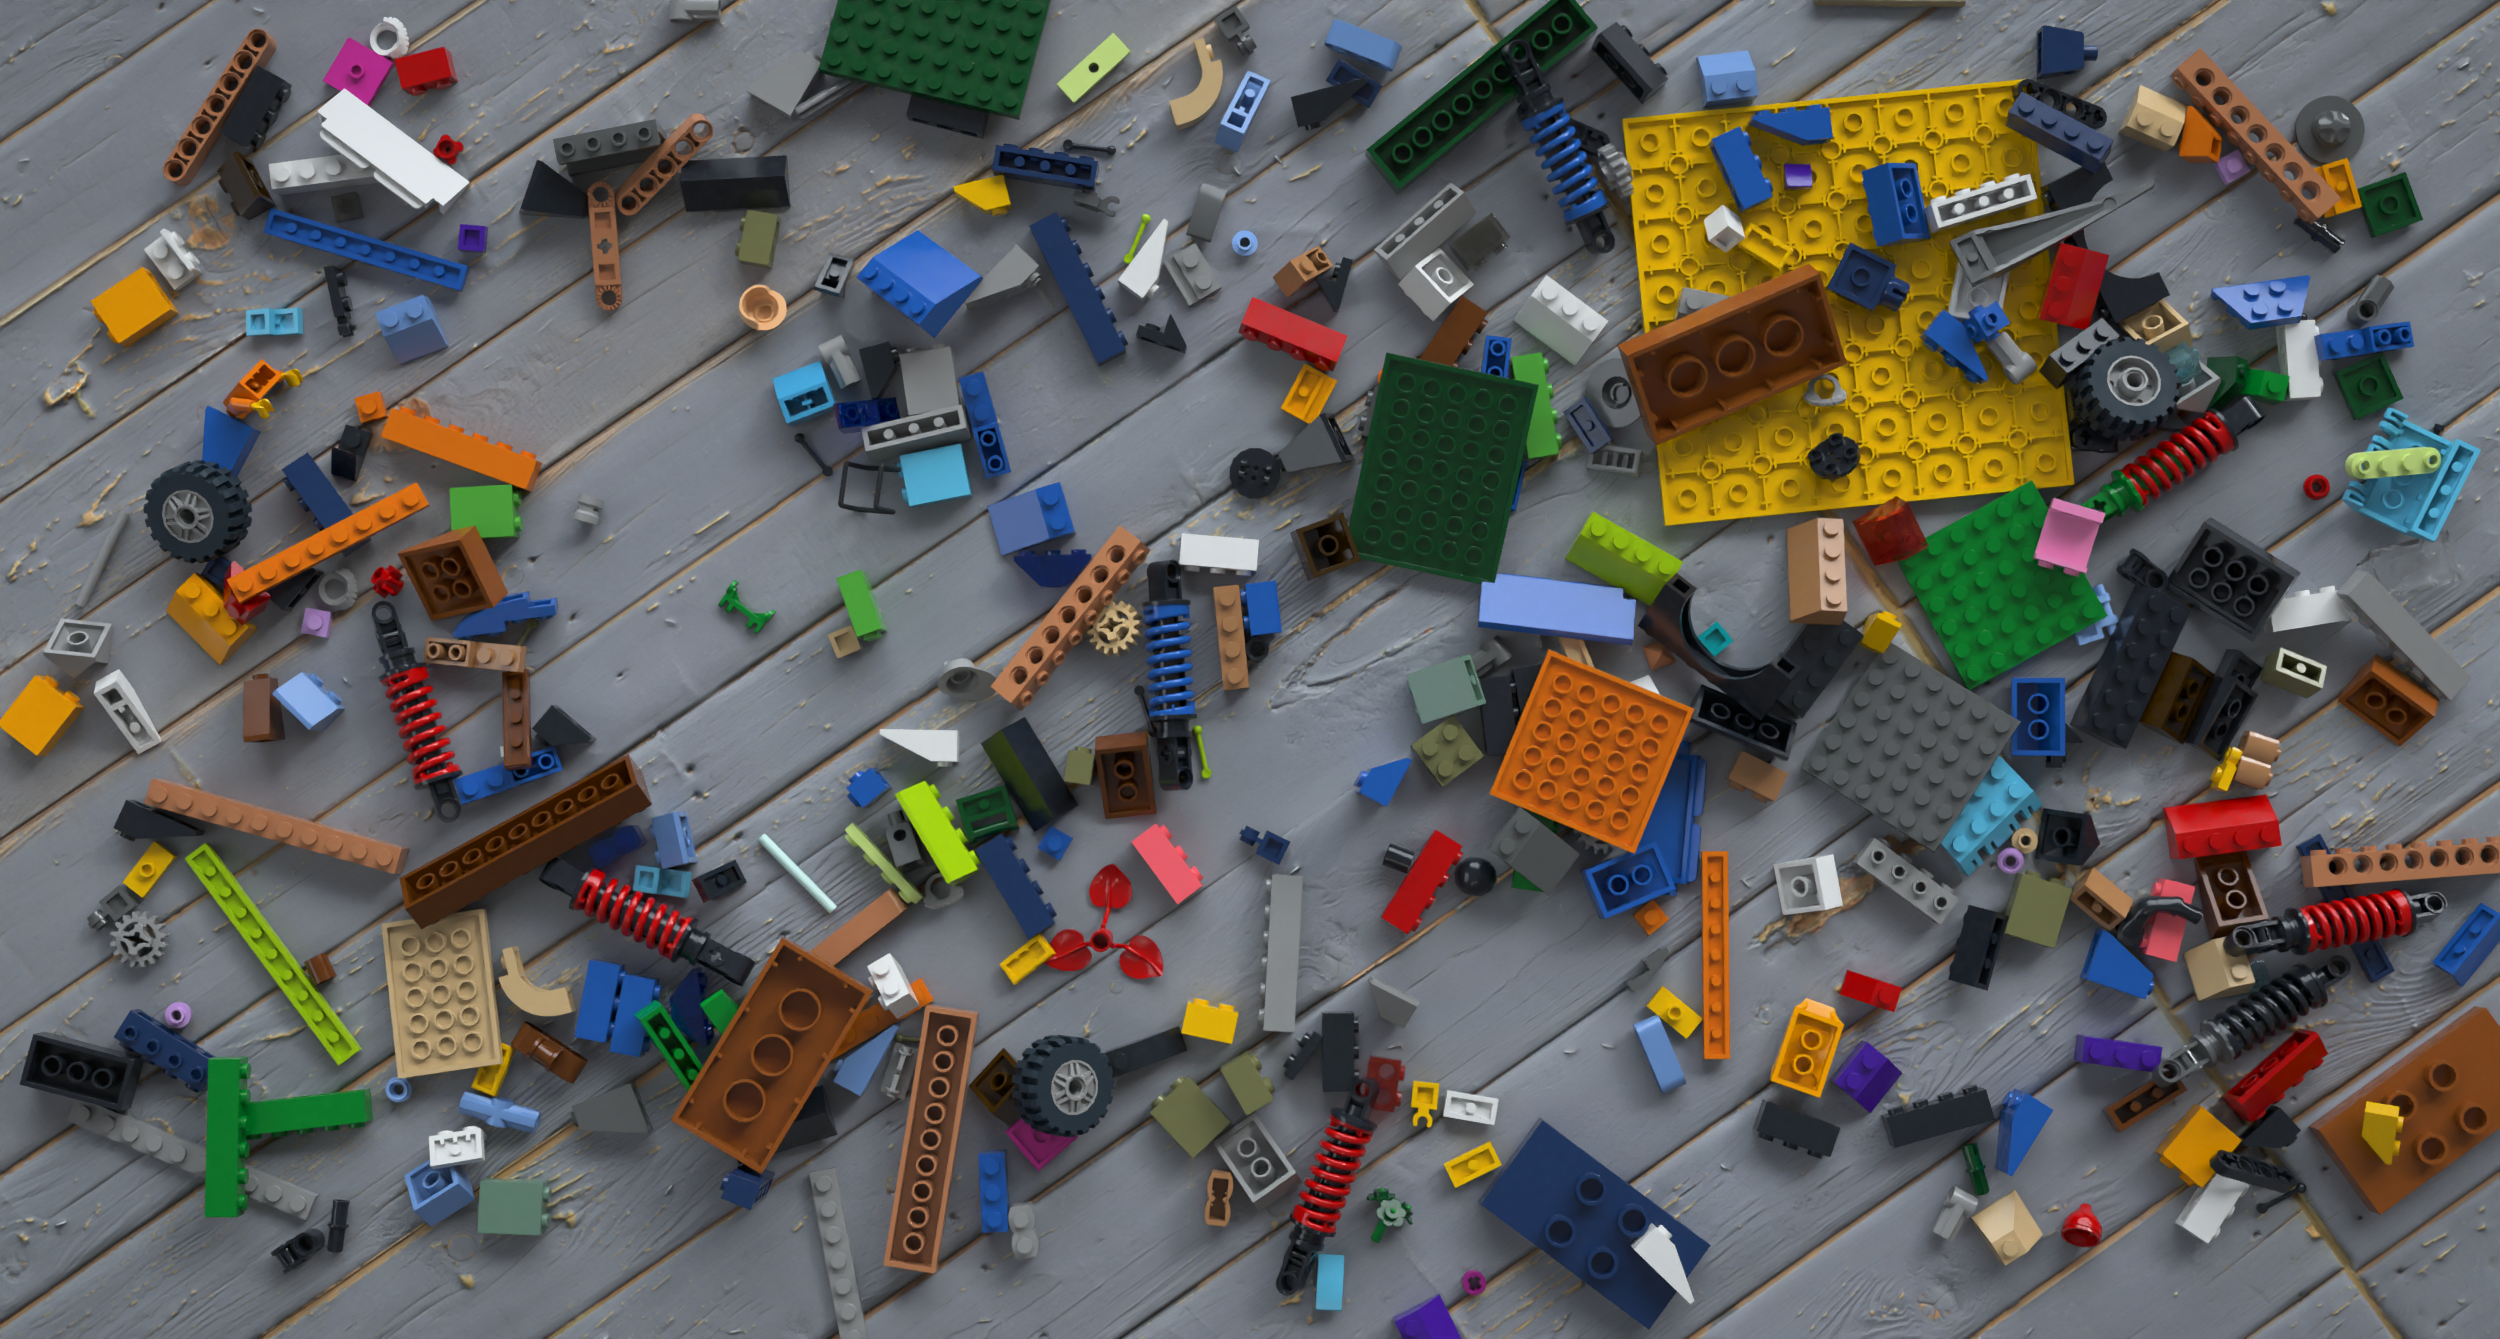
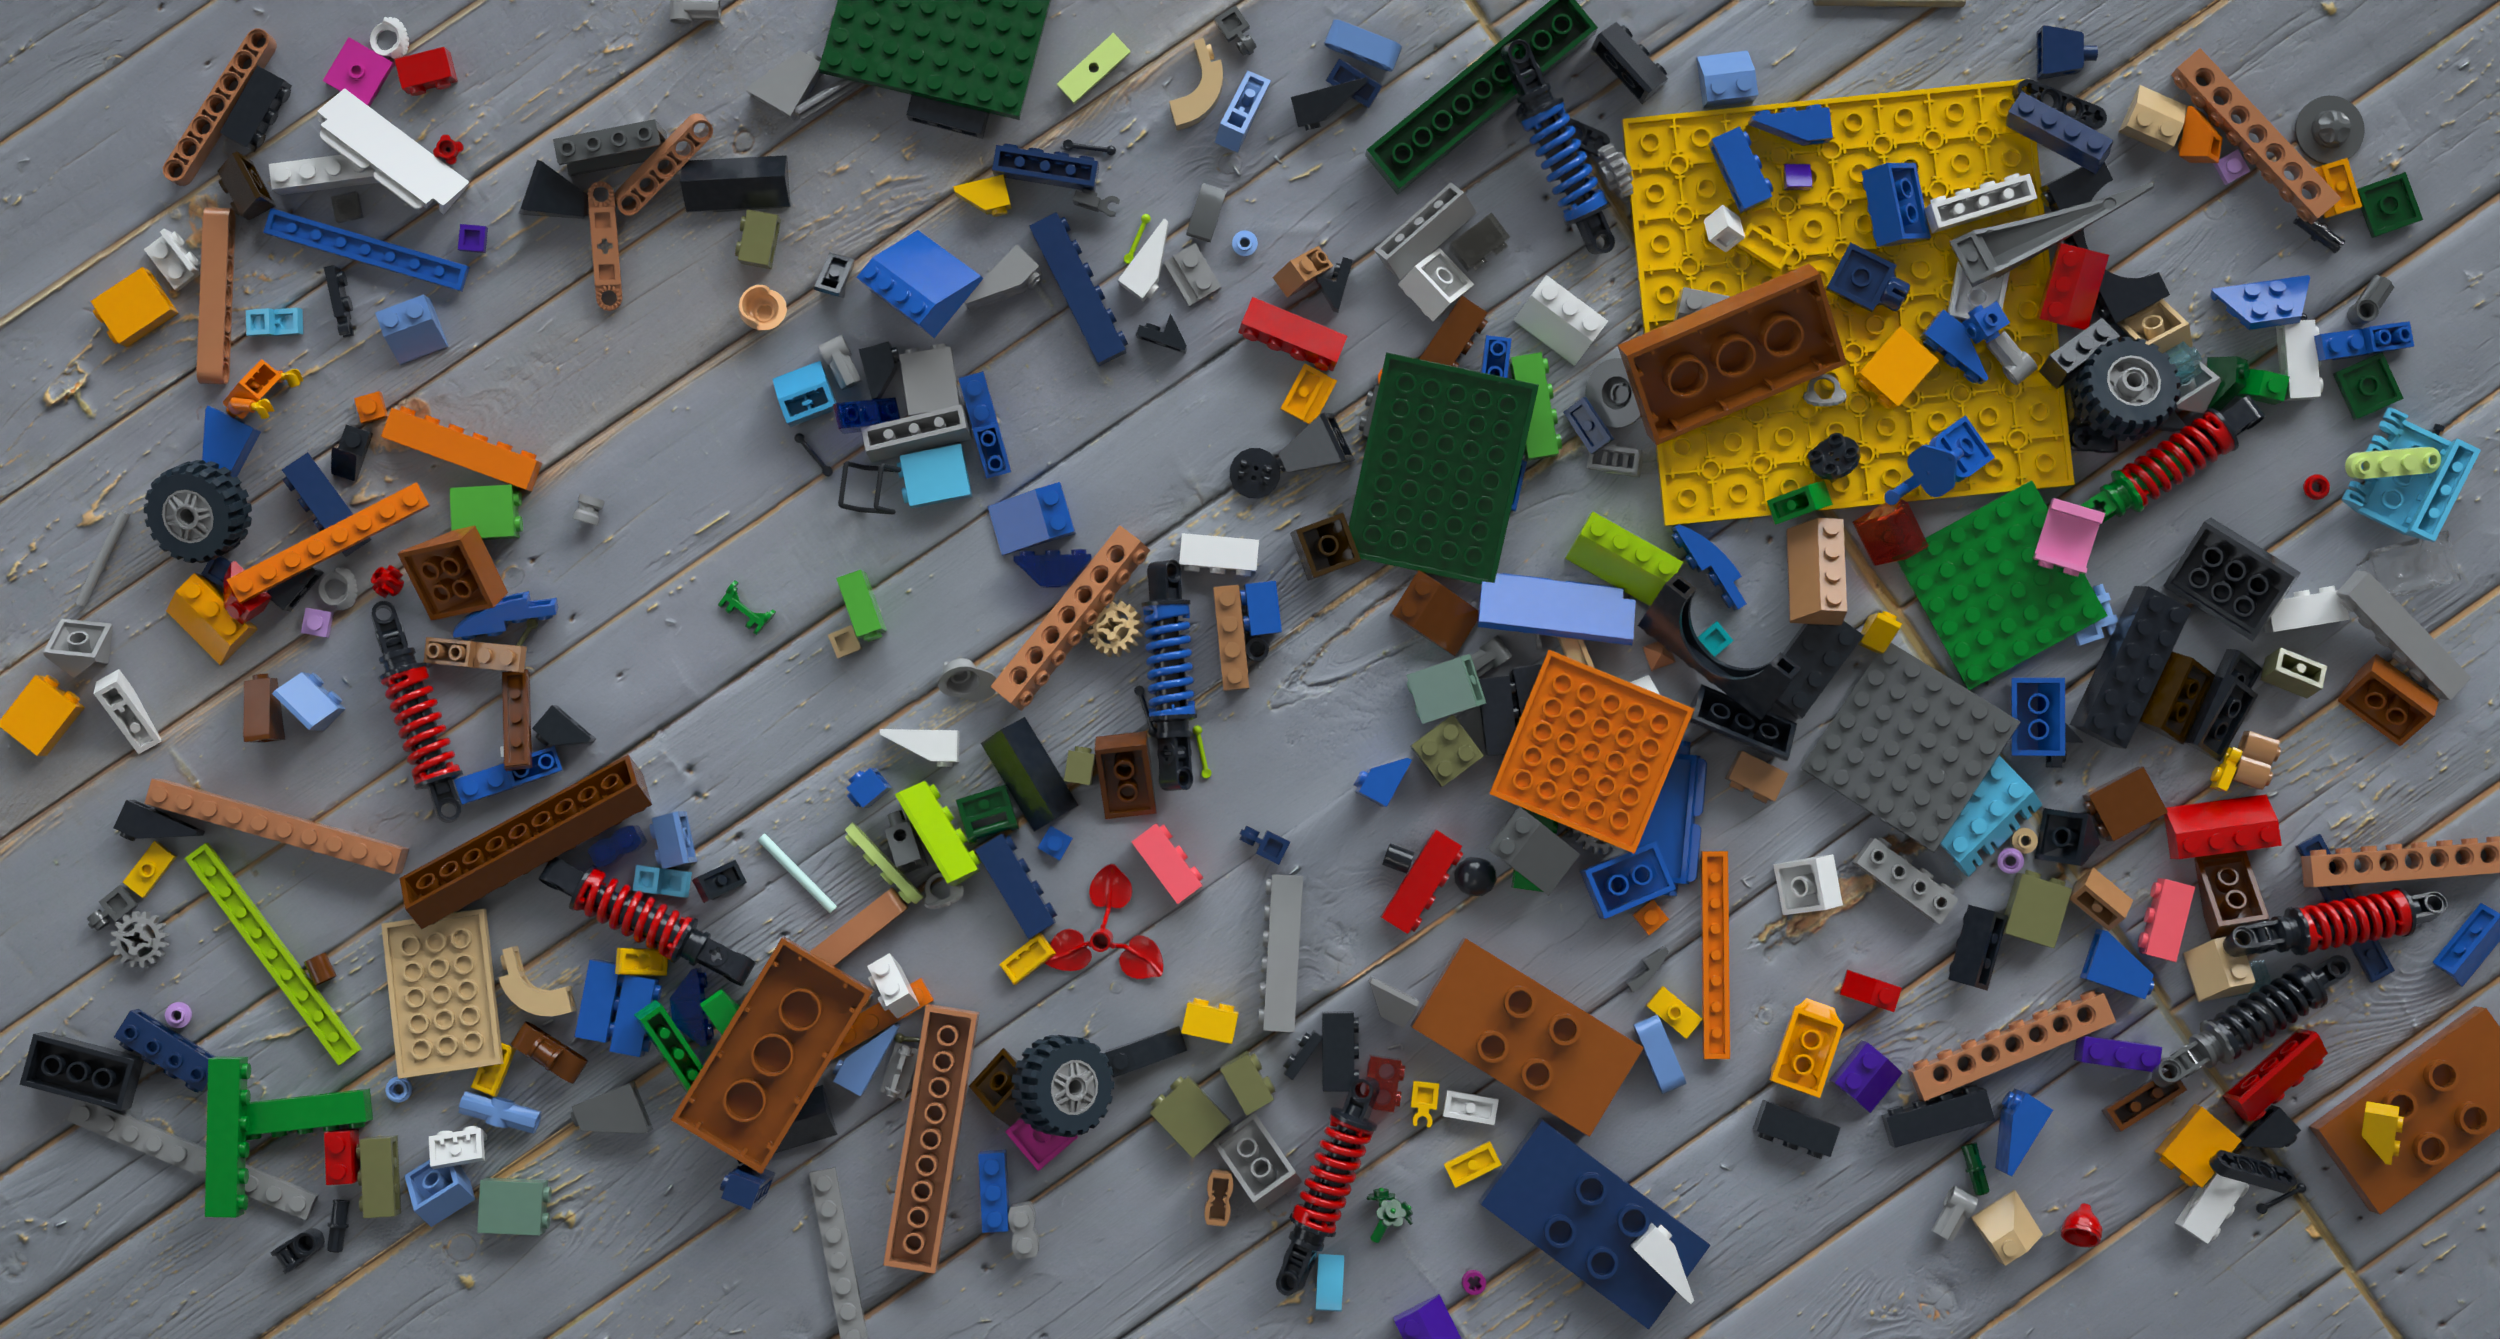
black piece [2115,896,2203,947] -> none
black piece [2116,548,2168,592] -> none
none -> nougat beam [197,207,236,384]
none -> red brick [324,1128,360,1185]
none -> olive brick [356,1135,401,1218]
none -> yellow plate [615,948,668,976]
none -> reddish brown slope [1390,570,1478,657]
none -> dark orange plate [1410,937,1644,1137]
none -> blue slope [1671,524,1747,611]
none -> green slope [1767,480,1833,525]
none -> light orange brick [1855,326,1939,410]
none -> blue plate [1884,415,1995,505]
none -> nougat brick [1907,990,2116,1101]
none -> reddish brown brick [2082,766,2168,841]

